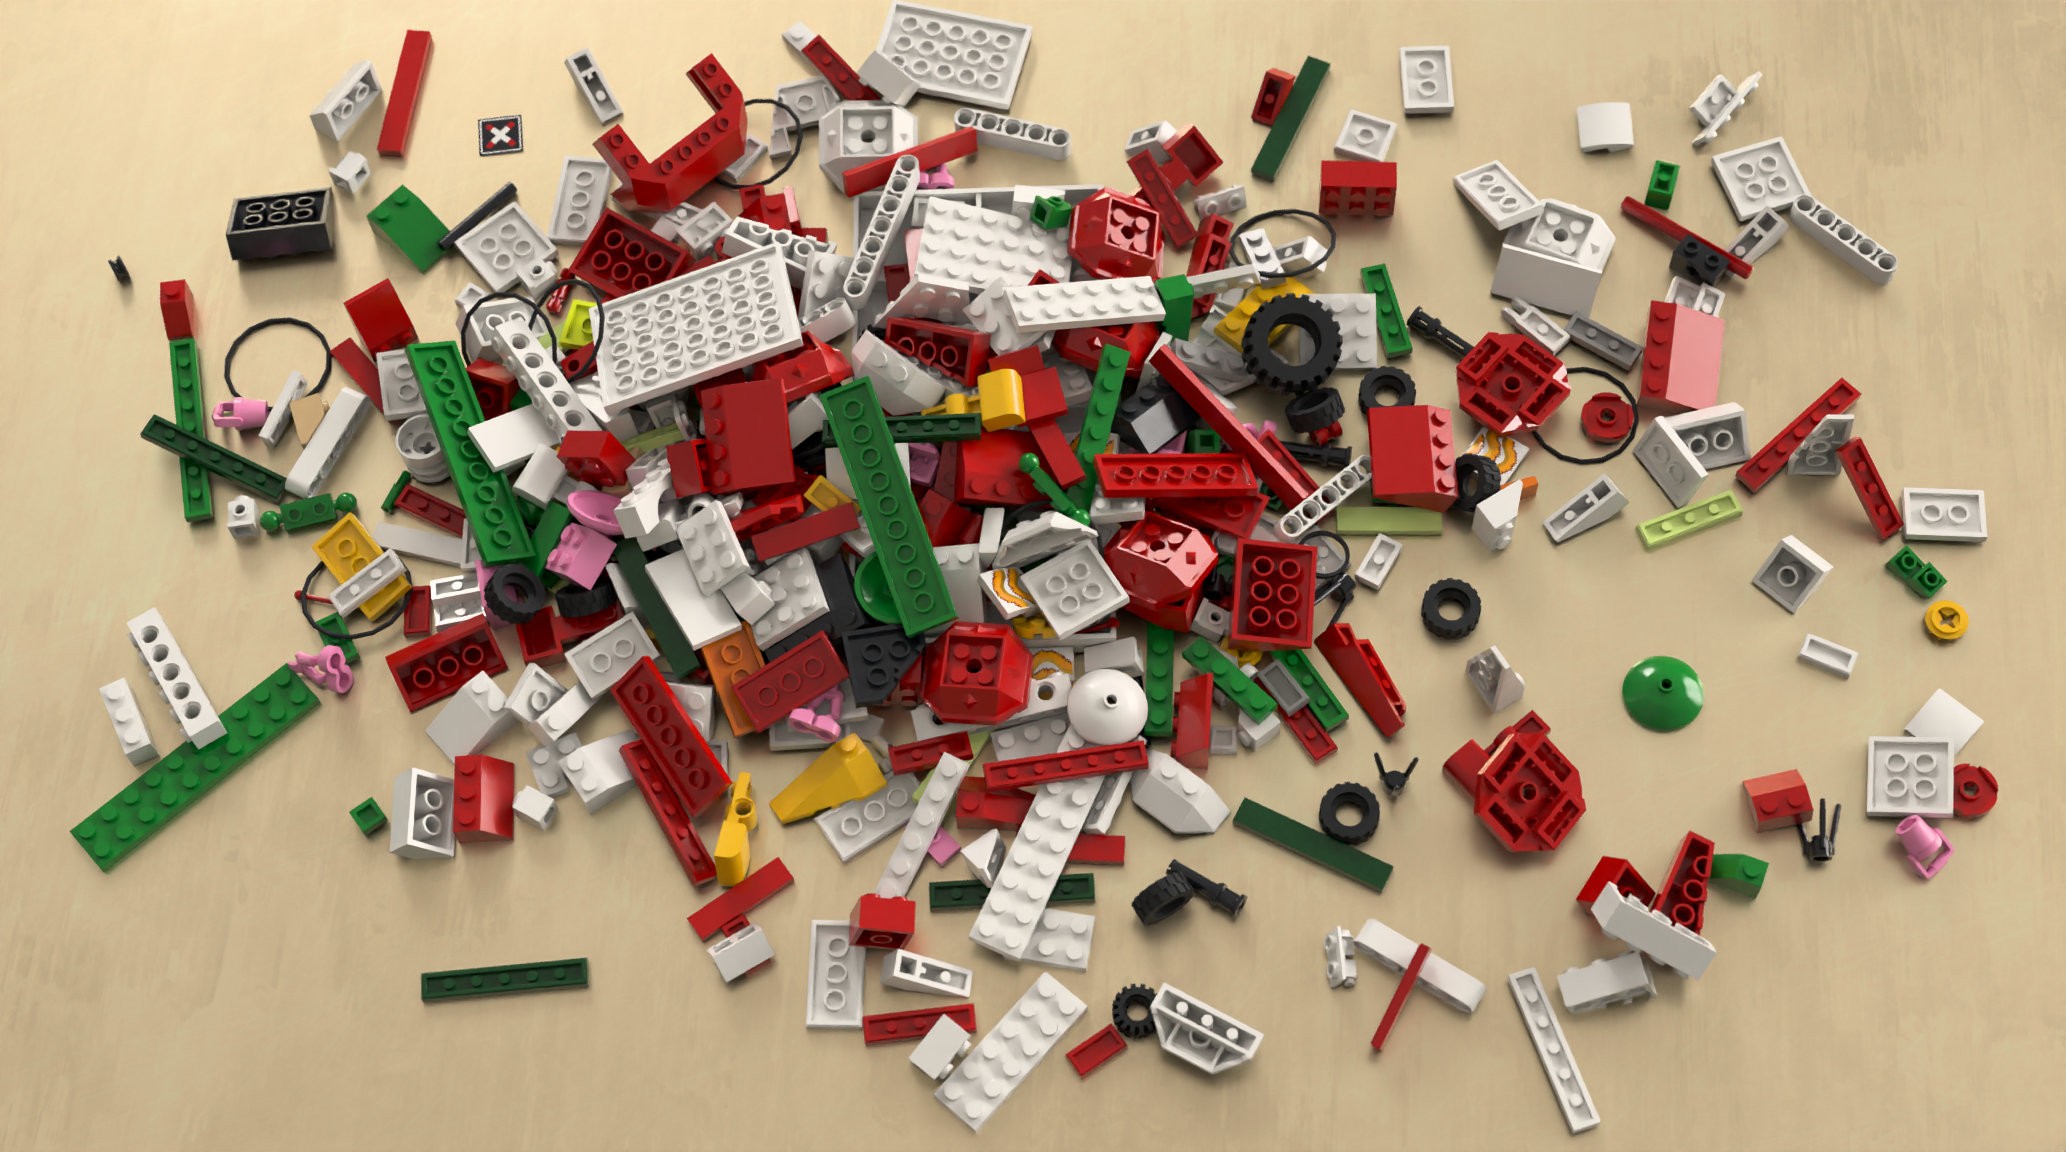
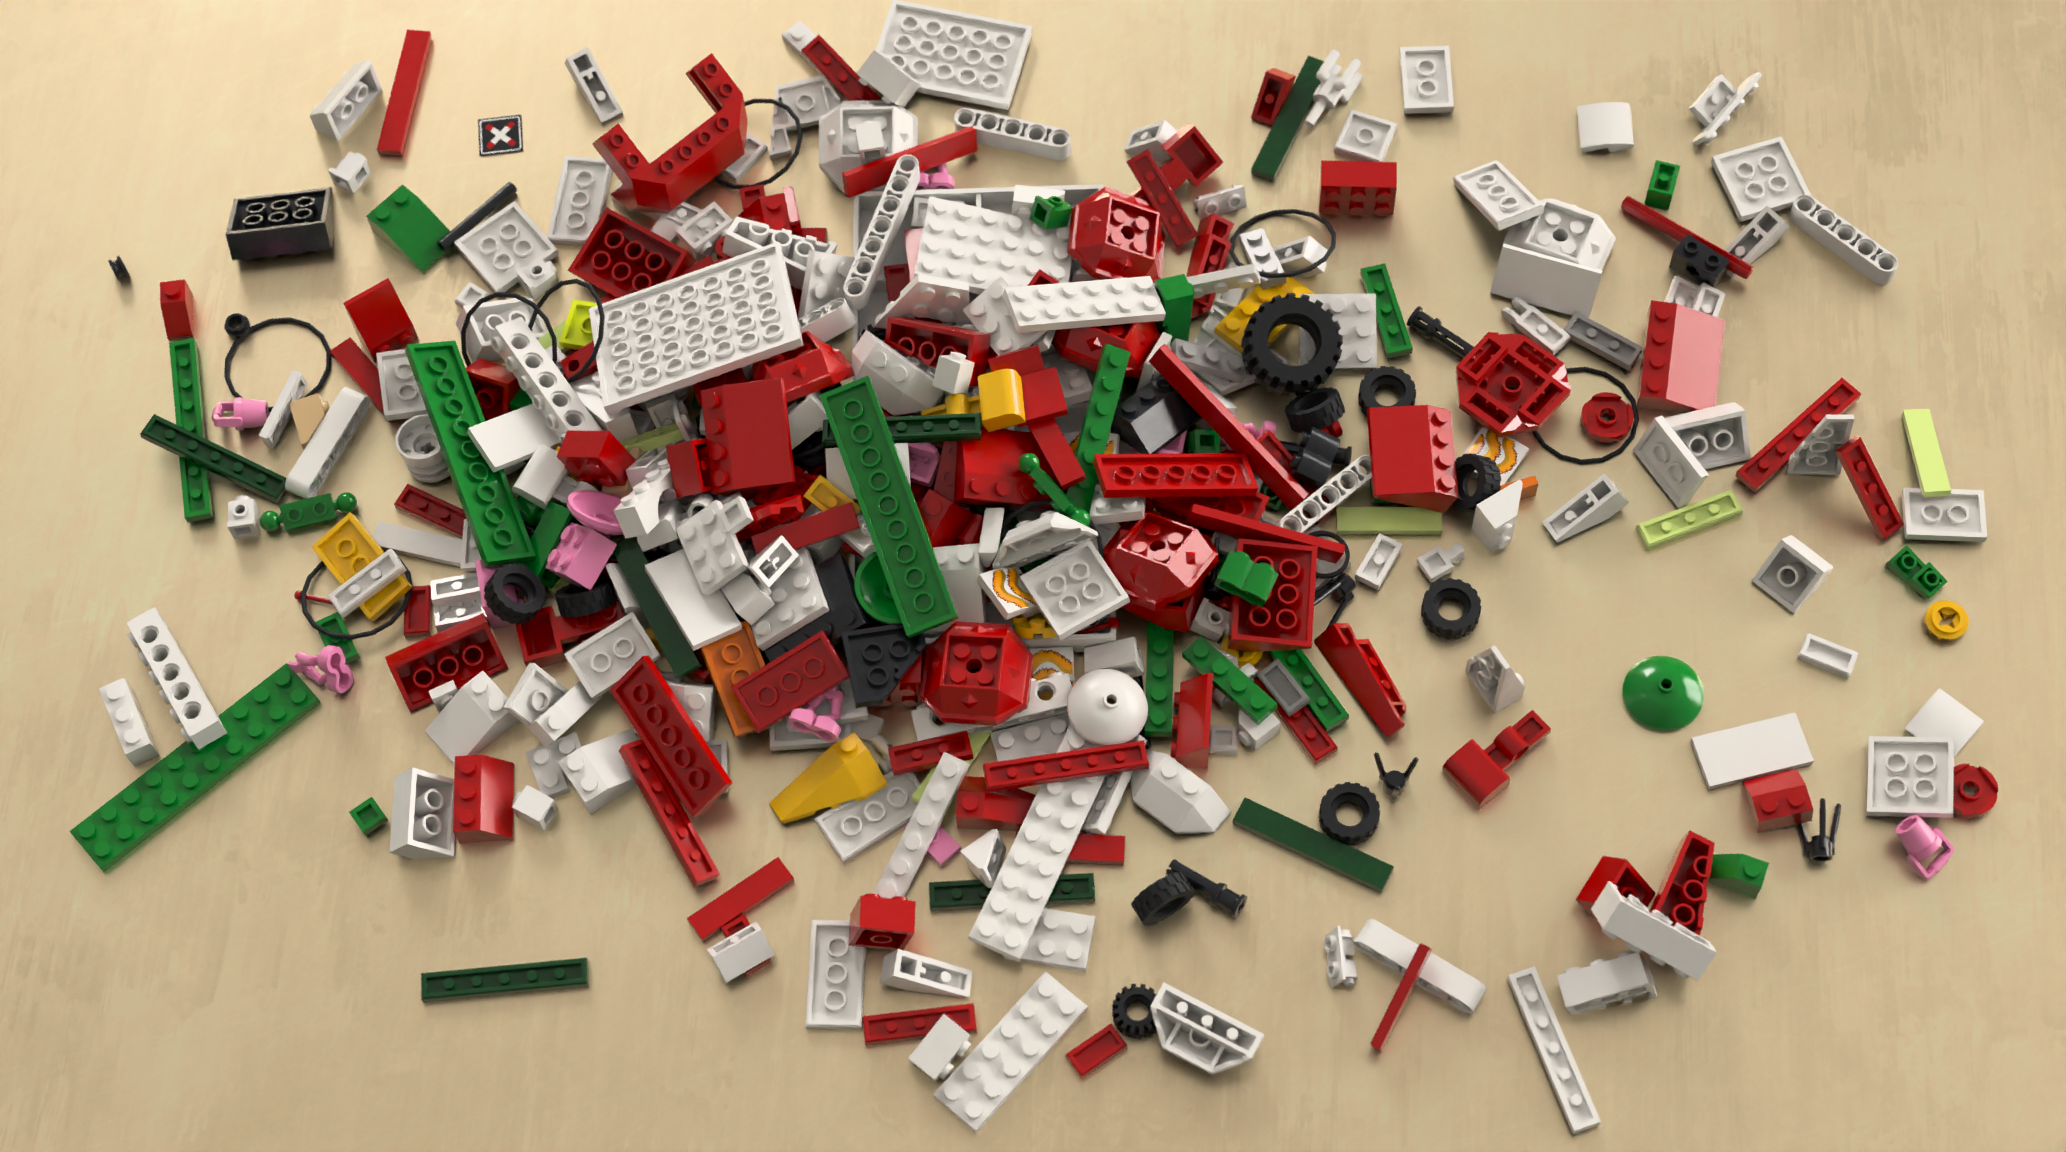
green piece [381,470,411,513] -> none
red axle [546,268,576,314] -> none
yellow plate [714,772,757,886] -> none
red piece [1473,733,1586,852] -> none
none -> black plate [224,313,250,338]
none -> white plate [428,680,458,711]
none -> white plate [719,496,754,535]
none -> white slope [749,535,799,589]
none -> white brick [855,121,885,163]
none -> white brick [932,352,975,394]
none -> red tile [1185,504,1345,564]
none -> green brick [1214,551,1279,607]
none -> black brick [1289,427,1340,490]
none -> white plant [1304,50,1363,127]
none -> white plate [1417,543,1465,583]
none -> white tile [1690,713,1814,790]
none -> yellowish green tile [1902,408,1951,497]

